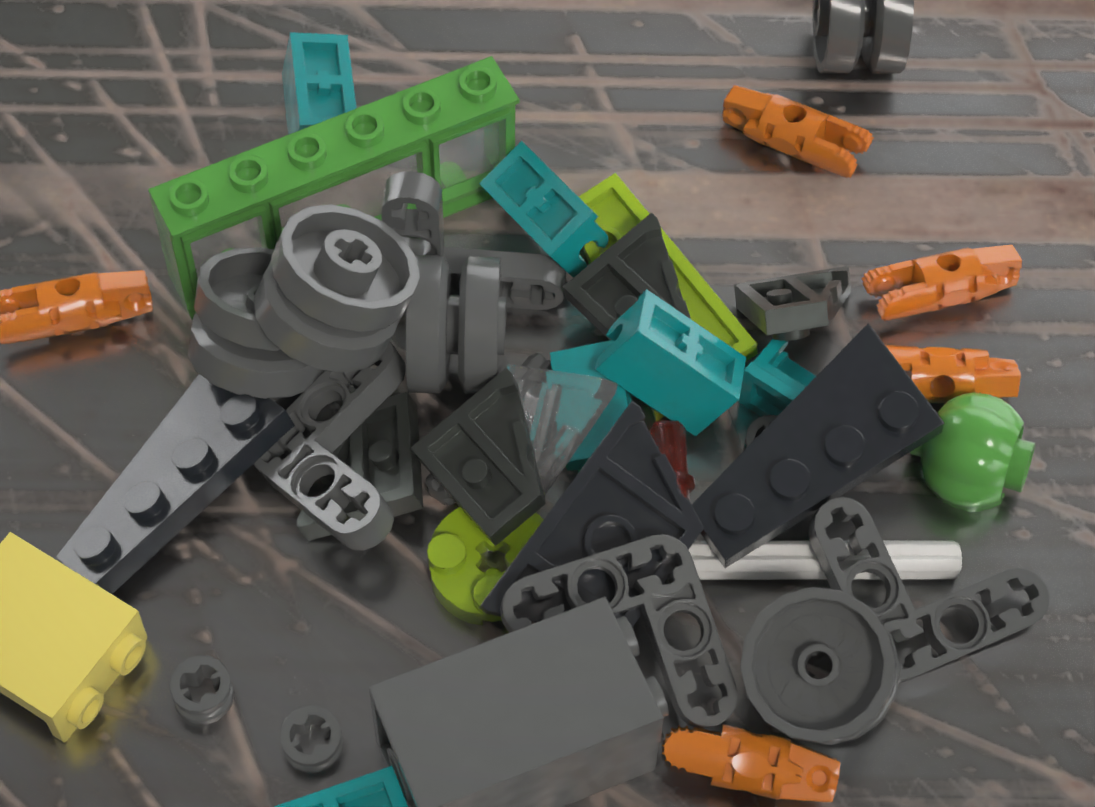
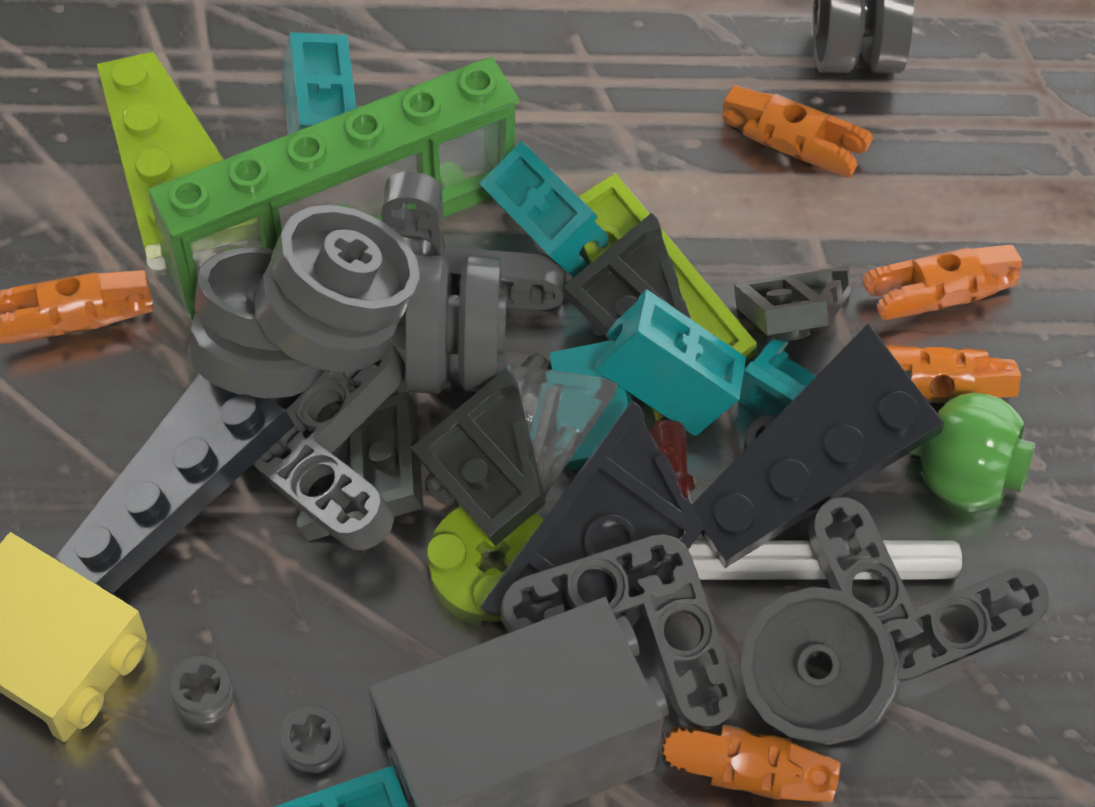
none -> lime wing [97,51,260,260]

